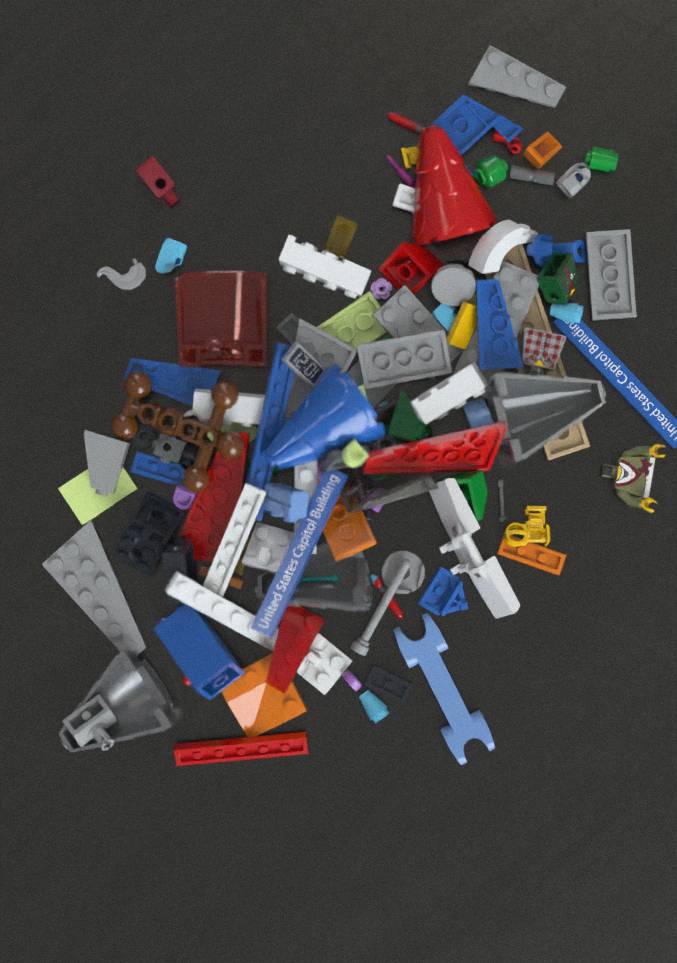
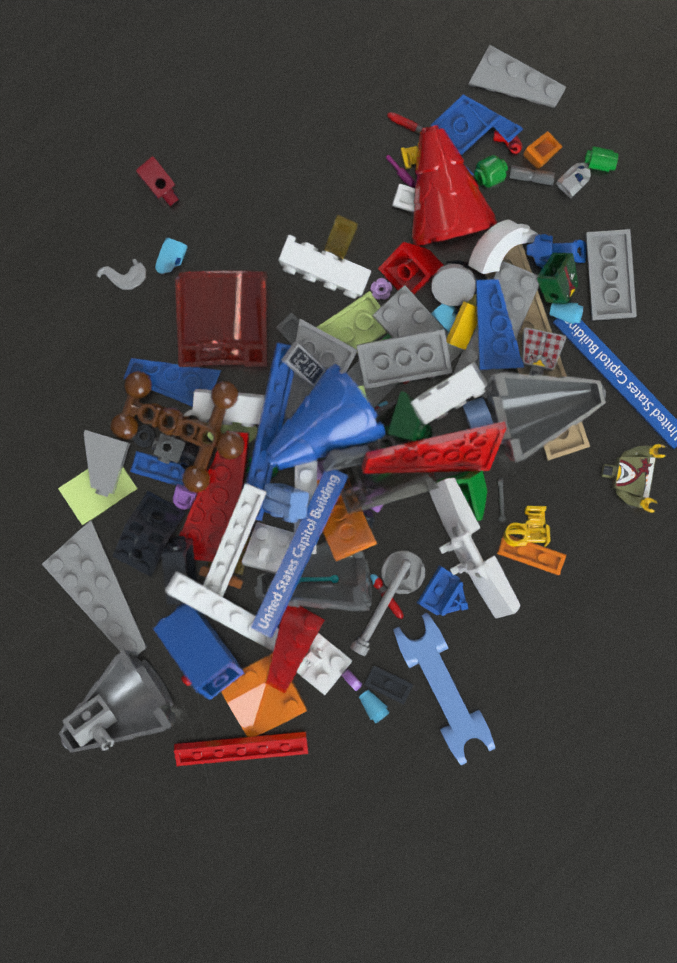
yellowish green tile [342,440,369,467] -> none

